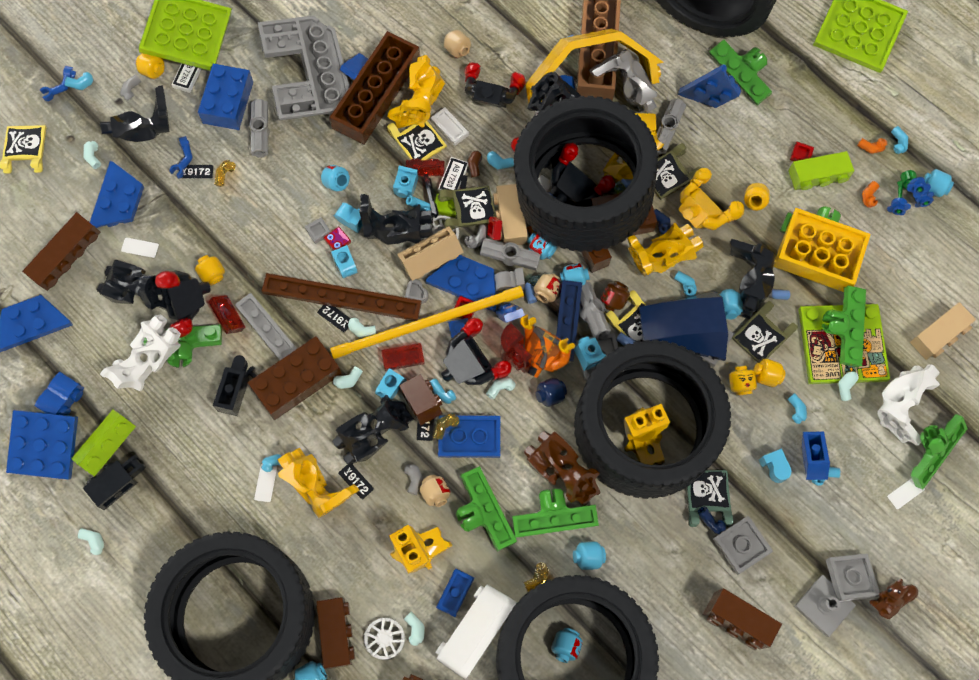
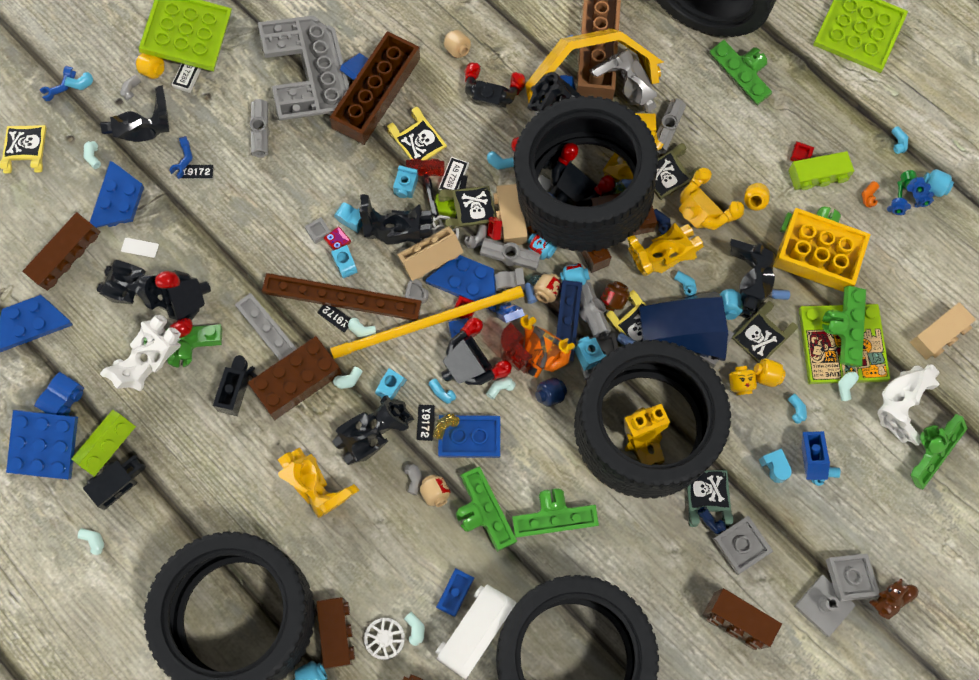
yellow head [195,255,225,286] -> none
blue brick [198,64,253,130] -> none
clear red plate [208,295,245,334] -> none
clear yellow arm [215,160,236,187] -> none
white sticker [254,464,277,502] -> none
medium azure arm [261,454,282,472] -> none
medium azure head [321,165,350,192] -> none
black sticker [338,465,374,500] -> none
clear red plate [381,343,425,371] -> none
yellow hips [387,55,445,129] -> none
yellow hips [389,525,453,574] -> none
reddish brown brick [399,374,443,425] -> none
medium azure arm [406,195,431,211] -> none
white tile [431,107,469,146] -> none
reddish brown arm [468,151,482,178] -> none
clear yellow arm [523,562,549,592] -> none
reddish brown hips [524,431,601,506] -> none
medium azure head [551,628,583,663] -> none
medium azure head [573,541,606,570] -> none
blue wing [678,64,741,108] -> none
orange arm [857,138,887,154] -> none
white sticker [887,478,925,509] -> none

